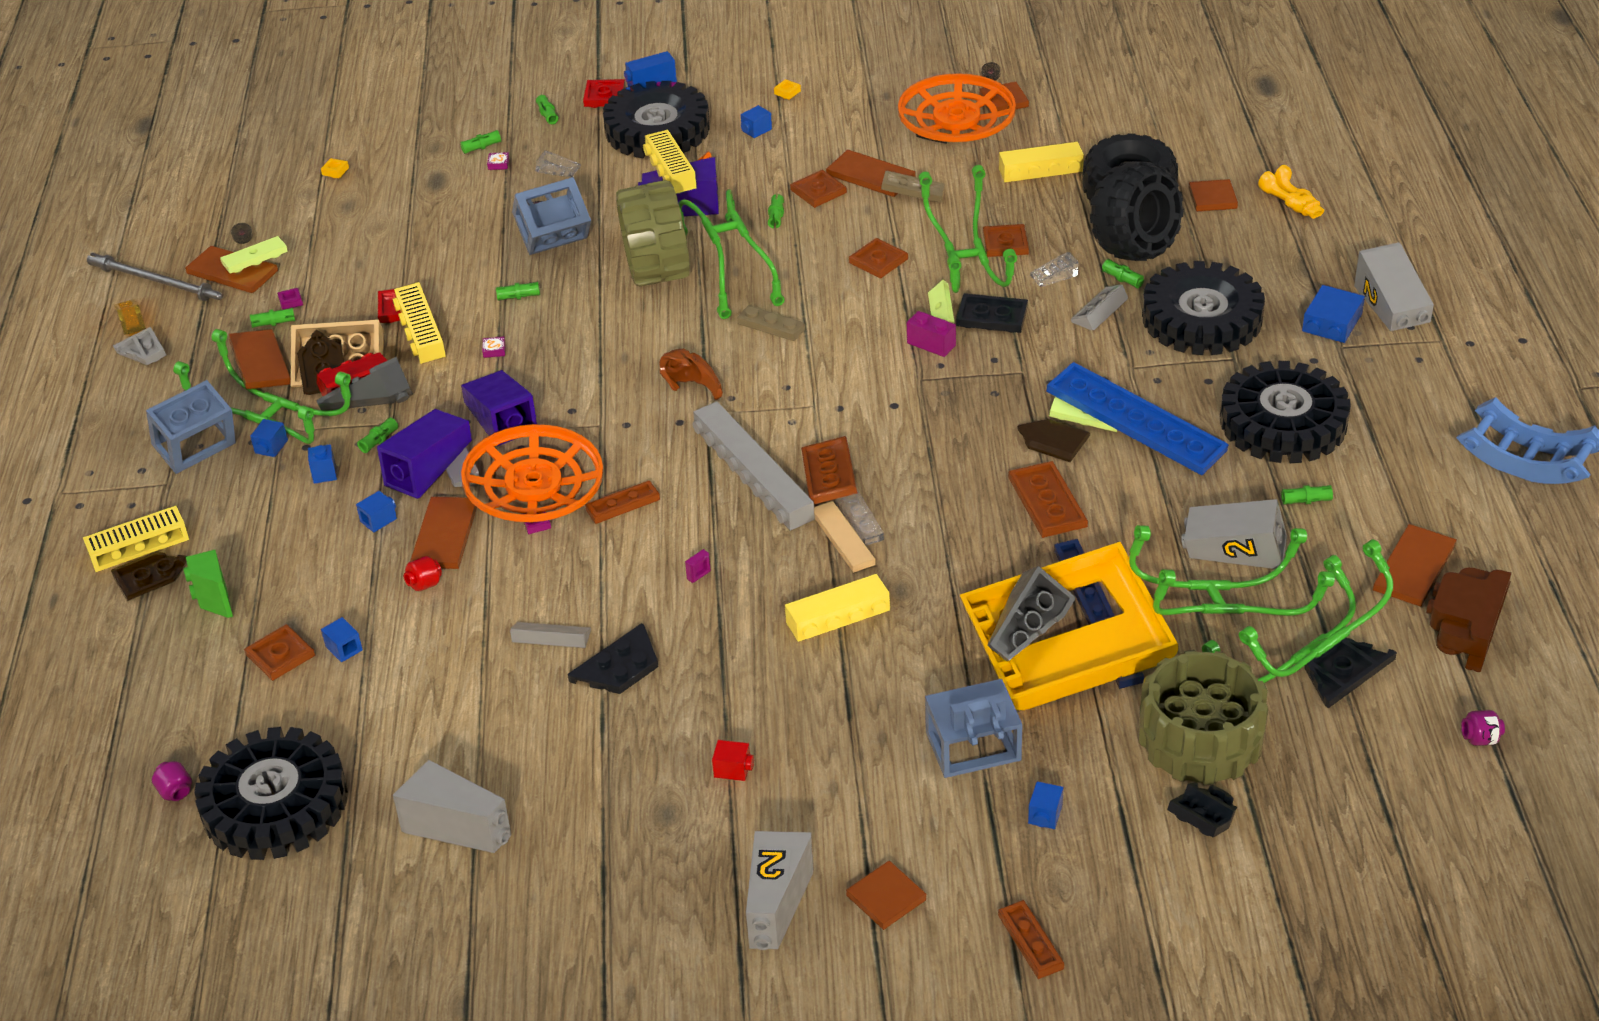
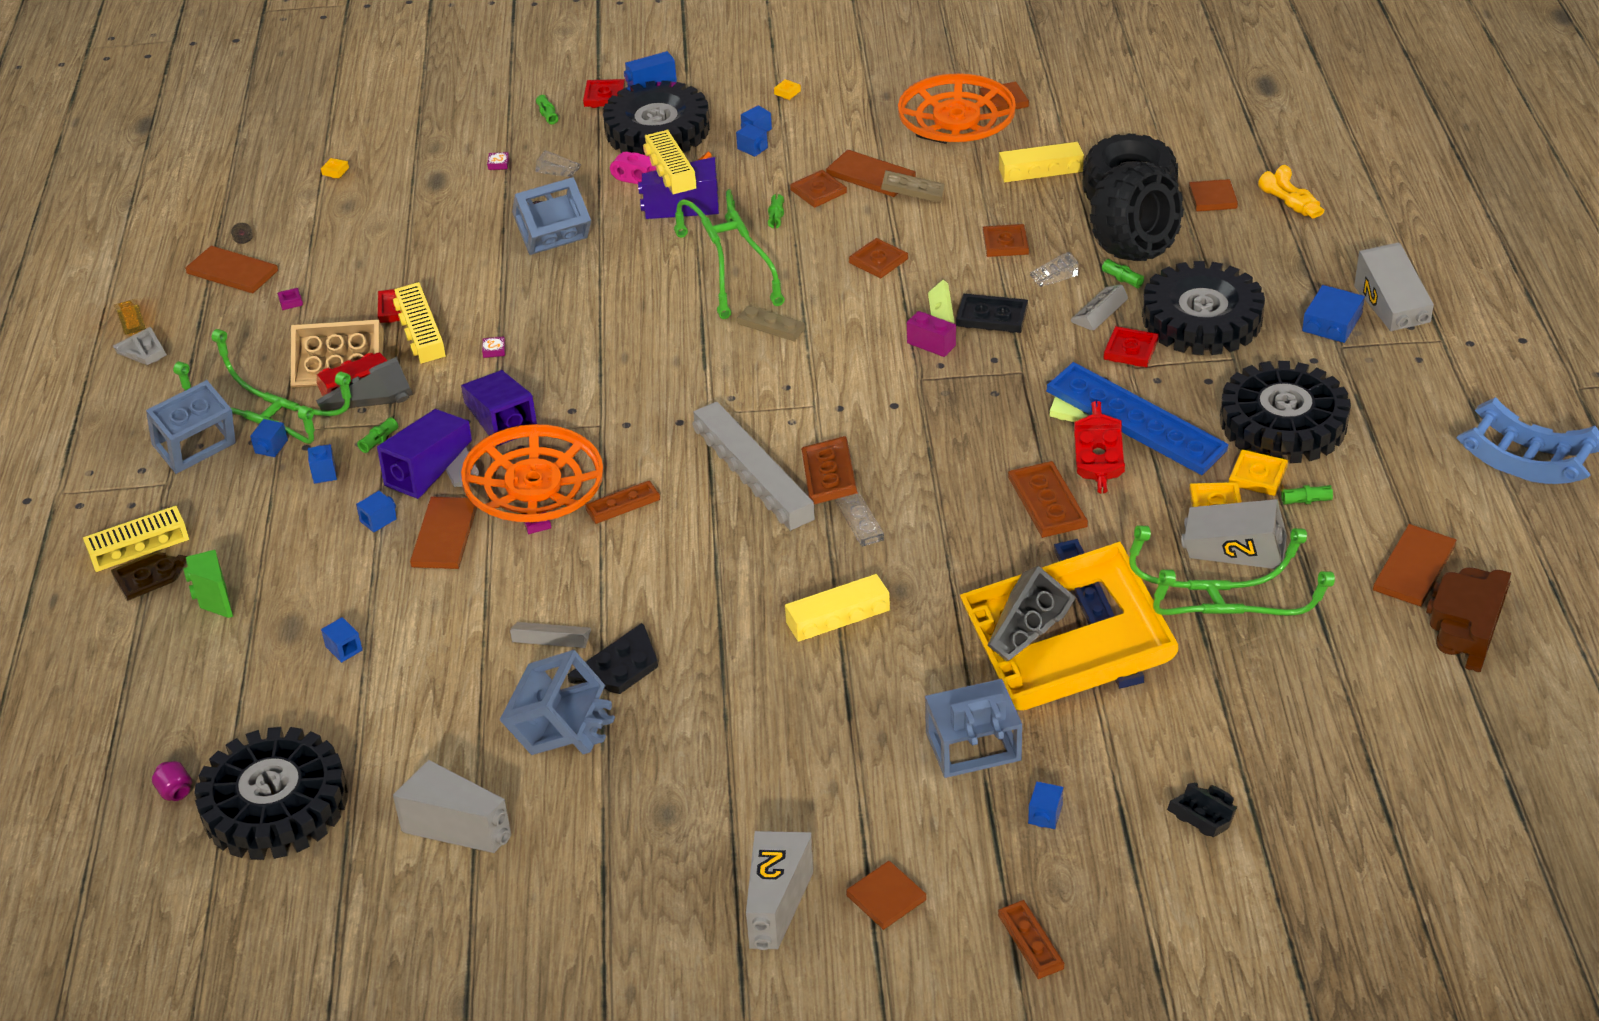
flat silver bar [87,252,223,301] -> none
yellowish green tile [221,236,288,273] -> none
dark orange tile [229,329,290,389] -> none
dark orange tile [244,624,315,681] -> none
bright green pin [250,308,295,328] -> none
dark brown tile [297,330,344,395] -> none
red head [403,556,442,591] -> none
bright green pin [460,130,501,154] -> none
bright green pin [496,282,540,301] -> none
olive wheel [616,180,690,287] -> none
dark orange hair [659,348,723,400] -> none
magenta tile [685,549,711,583] -> none
red brick [712,740,754,781] -> none
tan tile [814,501,875,573] -> none
bright green bar [918,165,1017,293] -> none
clear smoke tile [981,62,1001,81] -> none
dark brown tile [1017,419,1090,462] -> none
olive wheel [1138,650,1268,785] -> none
bright green bar [1202,539,1393,683] -> none
black wing [1305,638,1397,708] -> none
magenta head [1461,710,1505,746] -> none
none -> sand blue piece [500,650,615,755]
none -> dark pink piece [610,152,656,184]
none -> blue brick [736,124,768,157]
none -> red plate [1074,401,1125,494]
none -> red plate [1103,326,1159,367]
none -> yellow tile [1189,482,1242,507]
none -> yellow tile [1229,450,1288,496]

